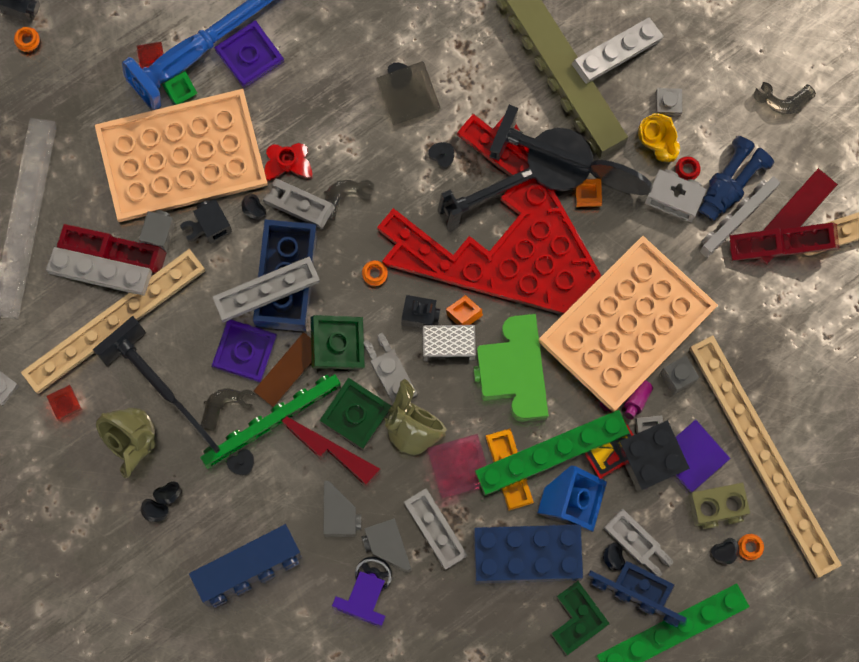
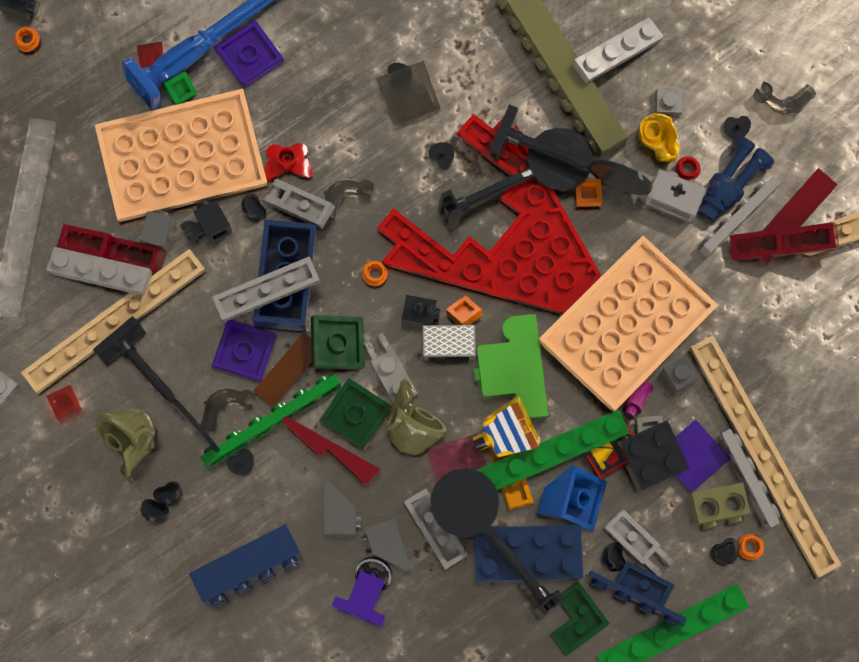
none -> black piece [430,468,565,619]
none -> torso [473,396,540,457]
none -> light grey plate [717,429,780,530]
none -> black piece [724,116,751,139]

